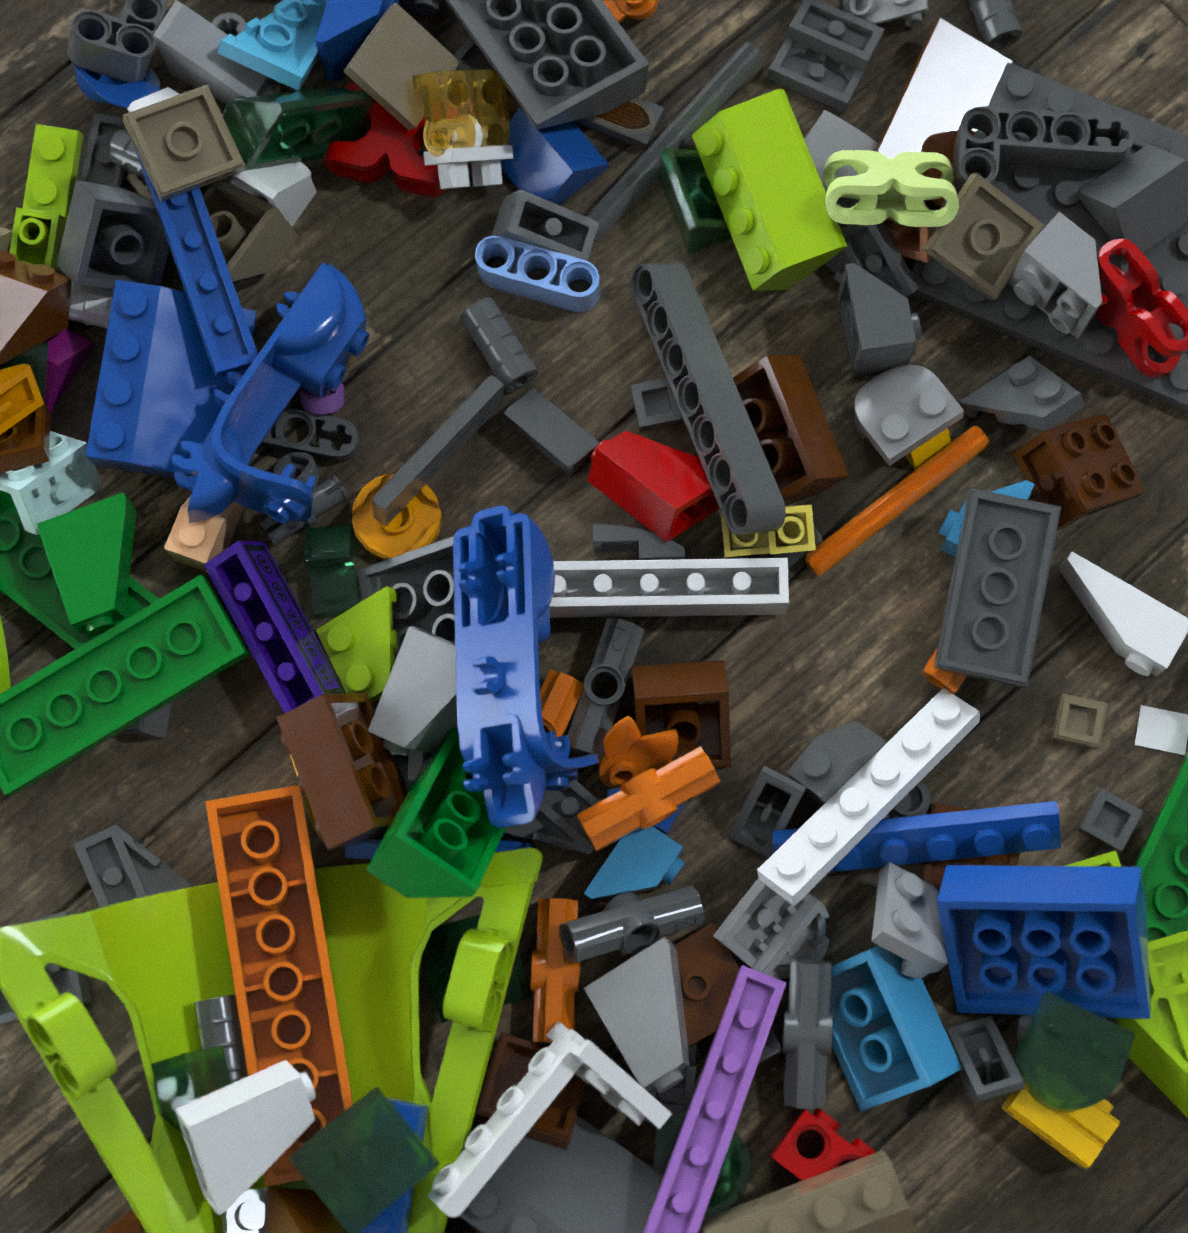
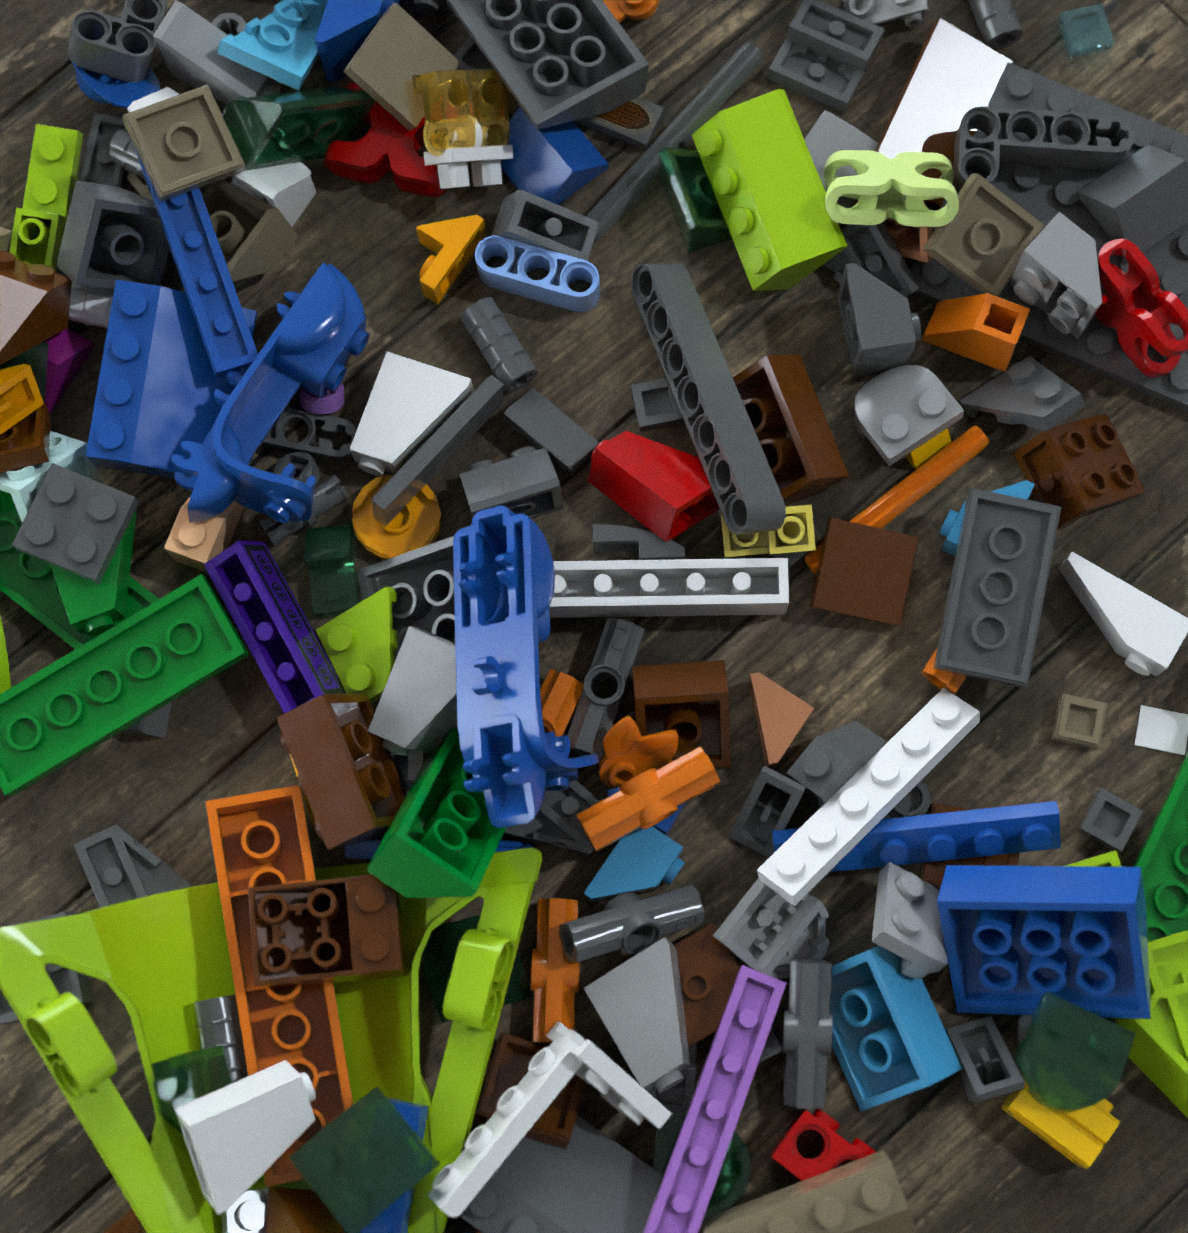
none -> dark grey plate [12,463,139,585]
none -> reddish brown slope [248,875,406,986]
none -> white slope [350,352,474,476]
none -> light orange slope [416,215,487,304]
none -> dark grey slope [459,446,563,519]
none -> nougat slope [748,672,814,769]
none -> reddish brown tile [809,518,919,626]
none -> orange slope [922,293,1030,372]
none -> clear light blue tile [1058,3,1114,58]

